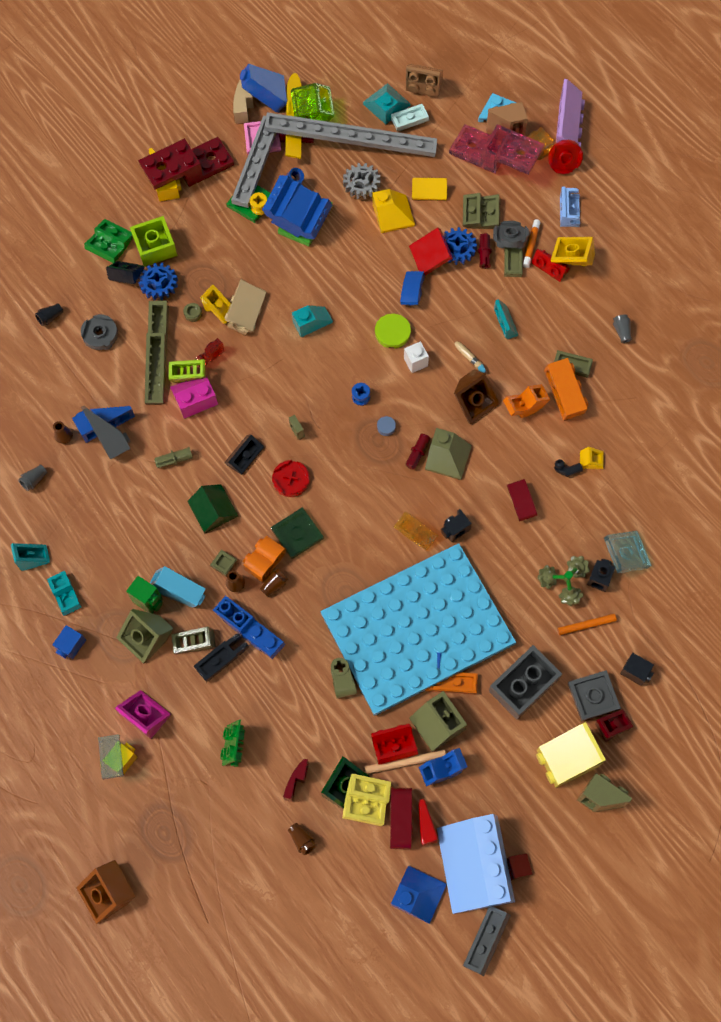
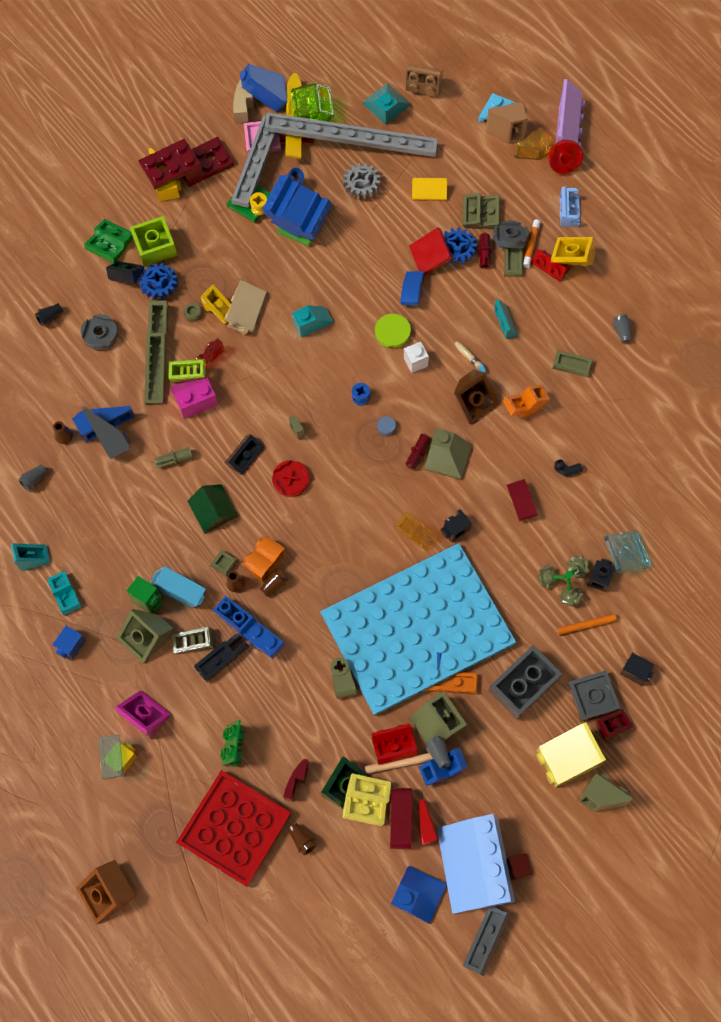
clear green tile [270,507,324,559] -> none
yellow slope [372,189,415,233] -> none
light aqua plate [391,104,429,132] -> none
clear pink bracket [449,124,545,175] -> none
orange brick [544,358,588,421] -> none
yellow slope [580,447,603,469] -> none
none -> red plate [176,770,291,887]
none -> dark grey cone [426,736,451,769]

